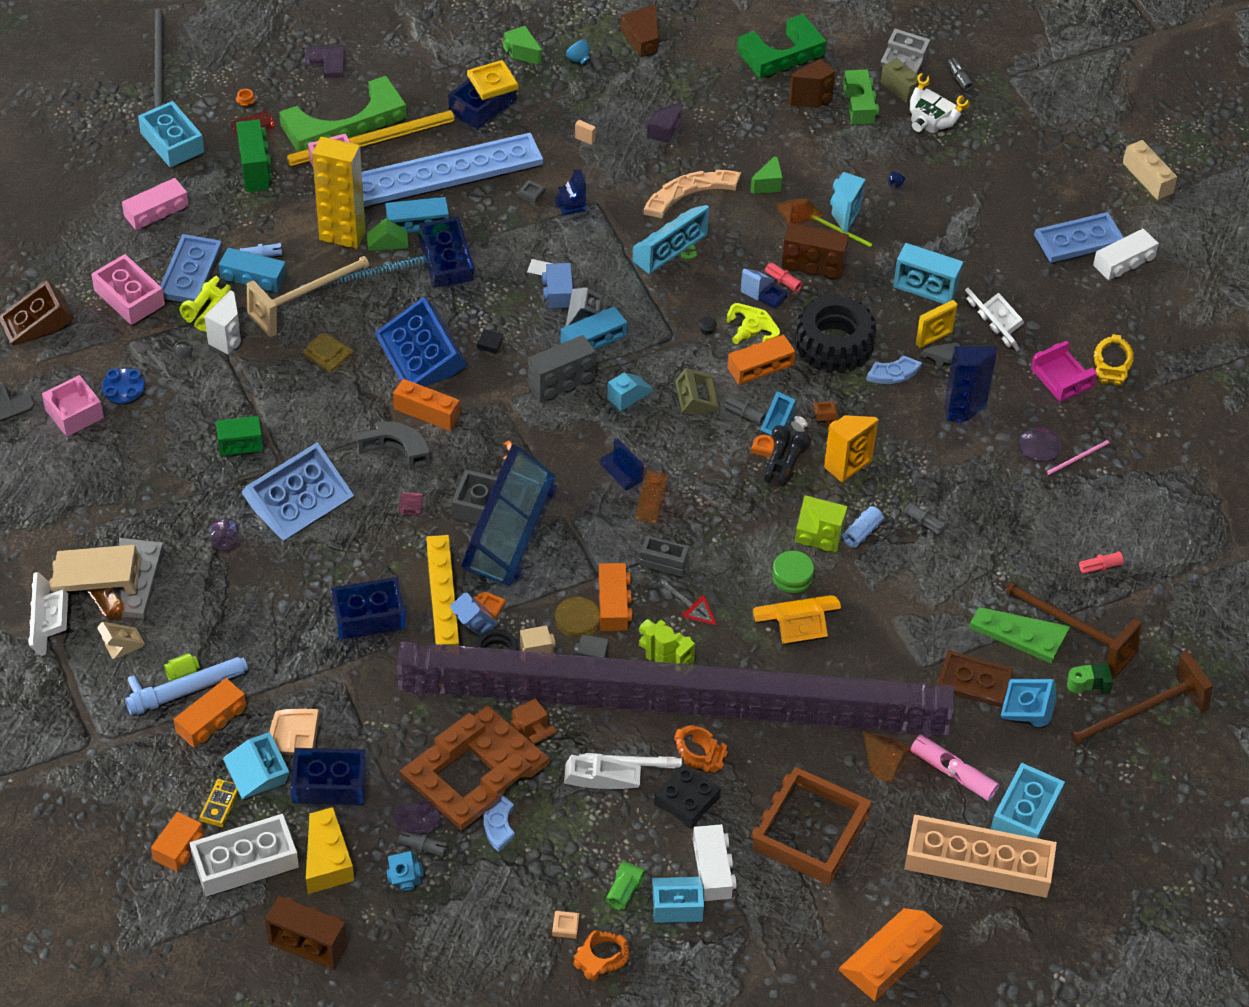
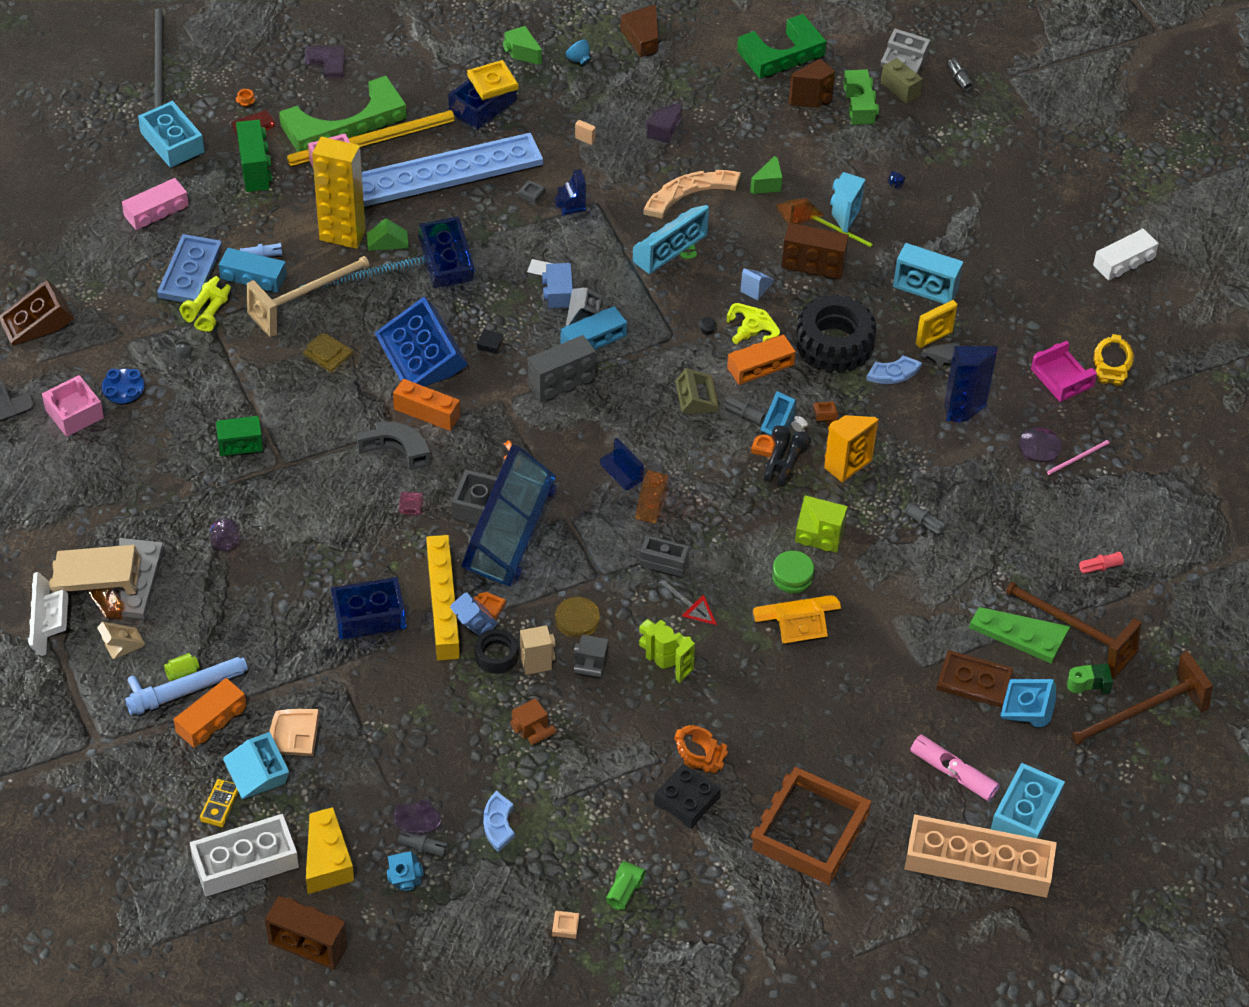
bright pink brick [91,254,165,325] -> none
orange brick [151,812,204,872] -> none
white slope [205,290,241,354] -> none
light blue slope [241,442,354,541] -> none
clear blue brick [291,748,367,805] -> none
dark azure brick [385,197,449,233] -> none
clear purple brick [397,641,954,738] -> none
dark orange piece [399,705,550,831] -> none
white slope [564,754,641,789] -> none
orange piece [573,930,630,982] -> none
white piece [579,753,682,769] -> none
orange brick [598,563,632,631] -> none
medium azure slope [607,372,653,411] -> none
medium azure slope [652,877,704,923] -> none
white brick [693,824,736,901] -> none
clear blue plate [759,282,788,309] -> none
coral axle [765,263,803,293] -> none
orange slope [839,908,943,1001] -> none
light blue axle [842,506,884,548] -> none
clear orange slope [863,731,911,783] -> none
white torso [910,73,970,133] -> none
white bracket [965,288,1024,352] -> none
medium blue plate [1034,212,1124,263] -> none
tan brick [1123,140,1177,200] -> none

